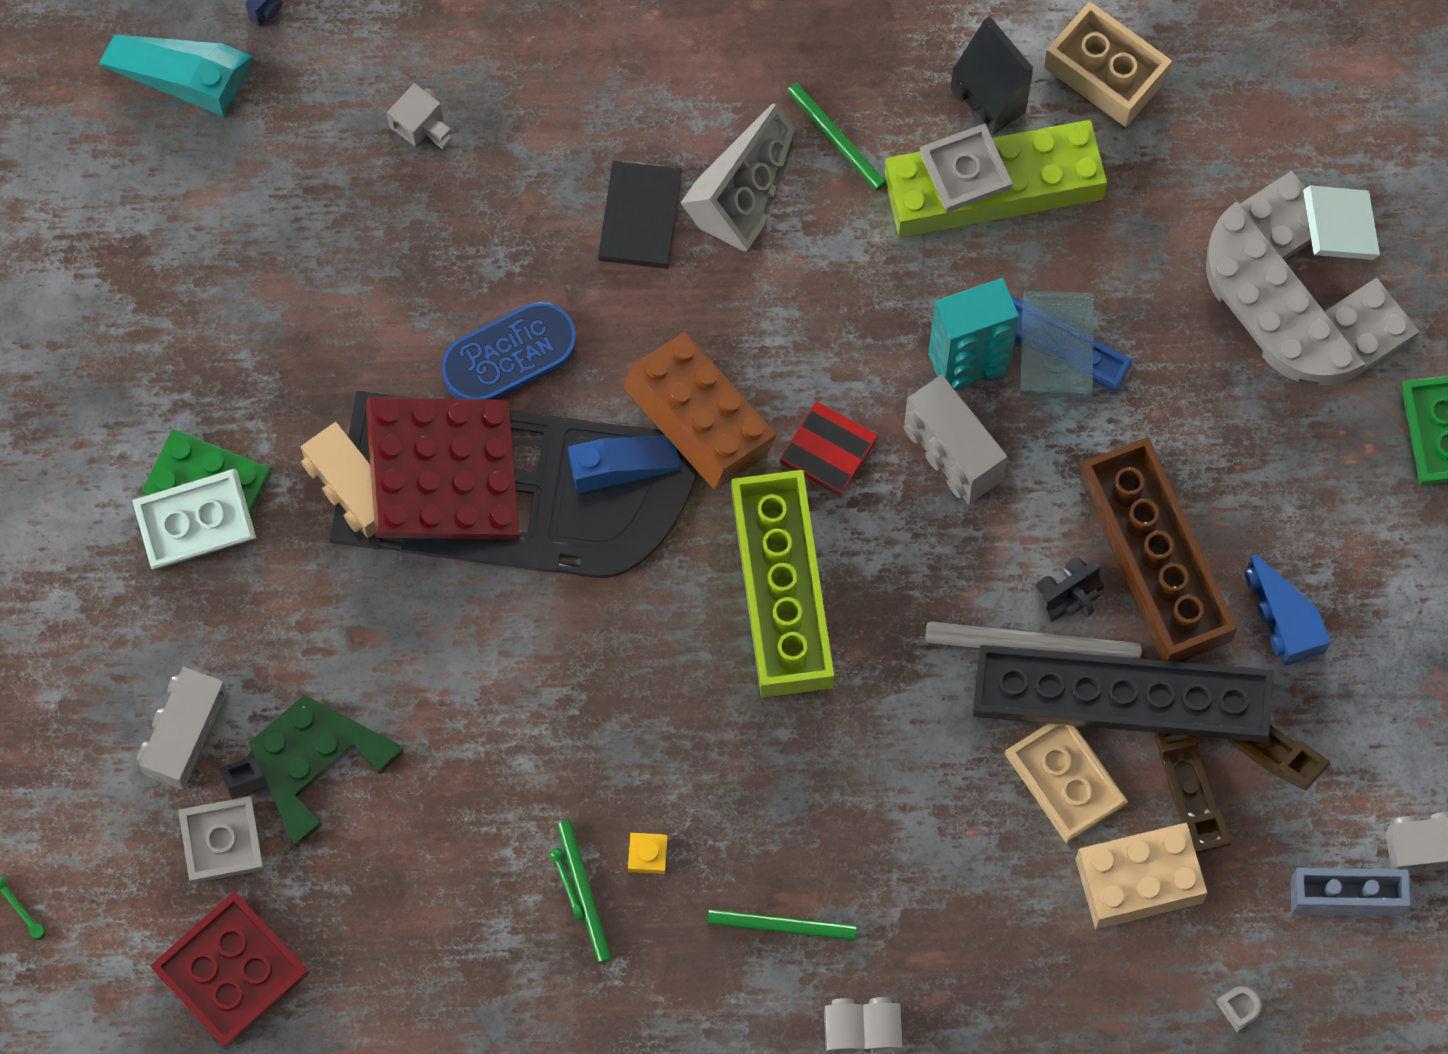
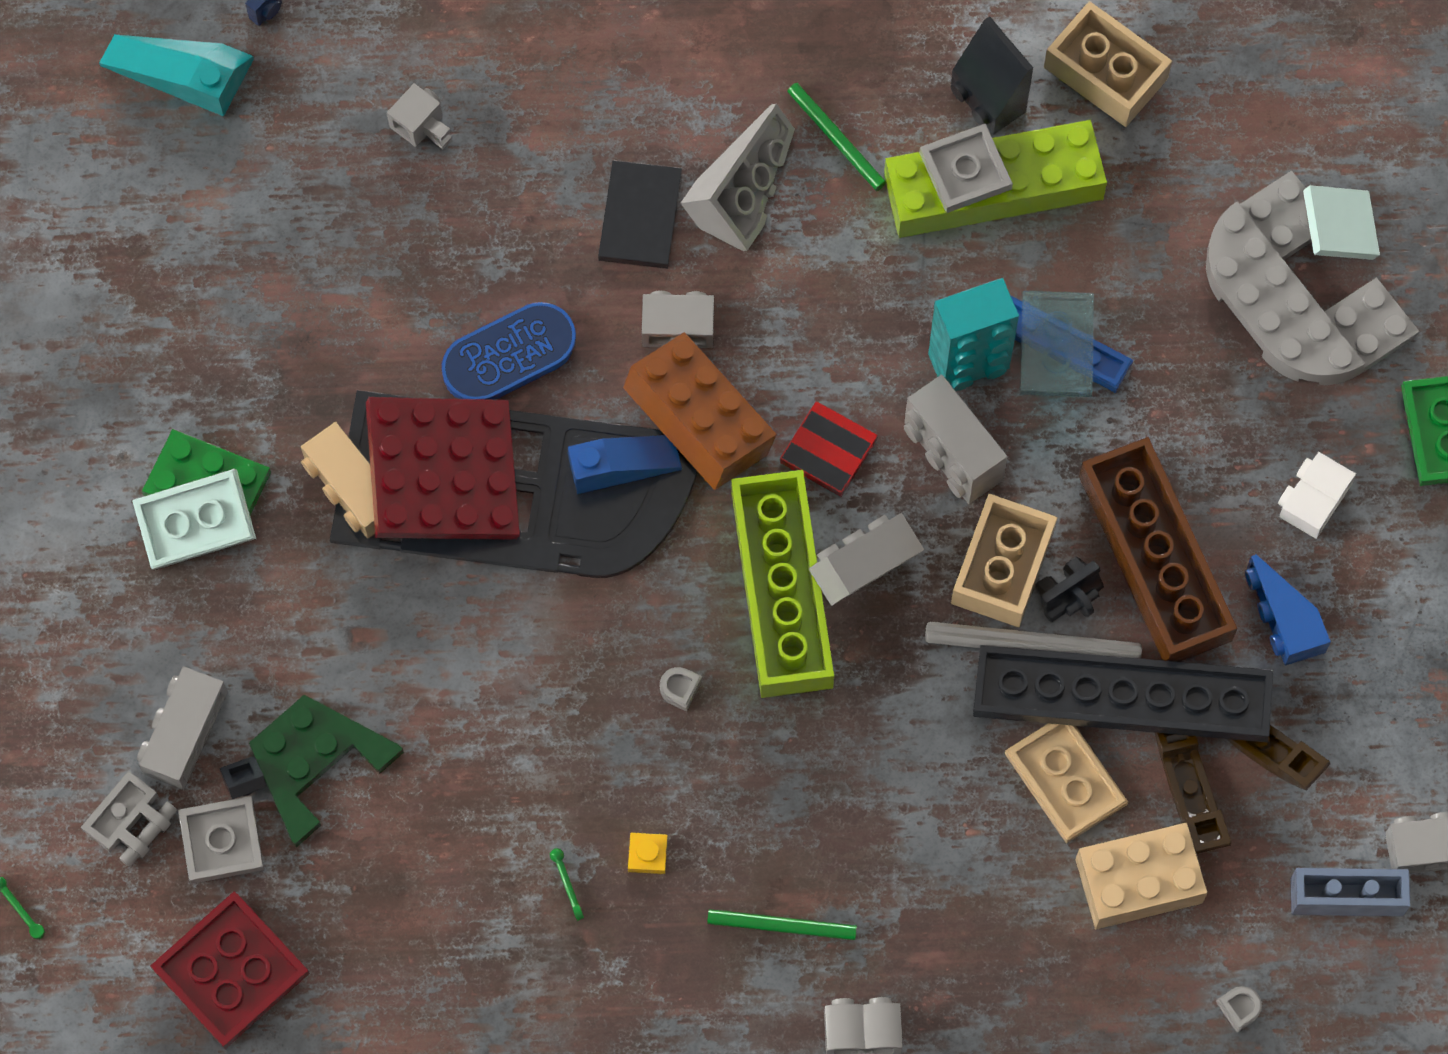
green bar [557,820,612,964] -> none
none -> light grey plate [81,771,178,867]
none -> light grey brick [642,291,714,348]
none -> light grey tile [660,667,702,711]
none -> light grey brick [809,513,924,606]
none -> tan brick [951,494,1057,627]
none -> white brick [1278,452,1356,539]

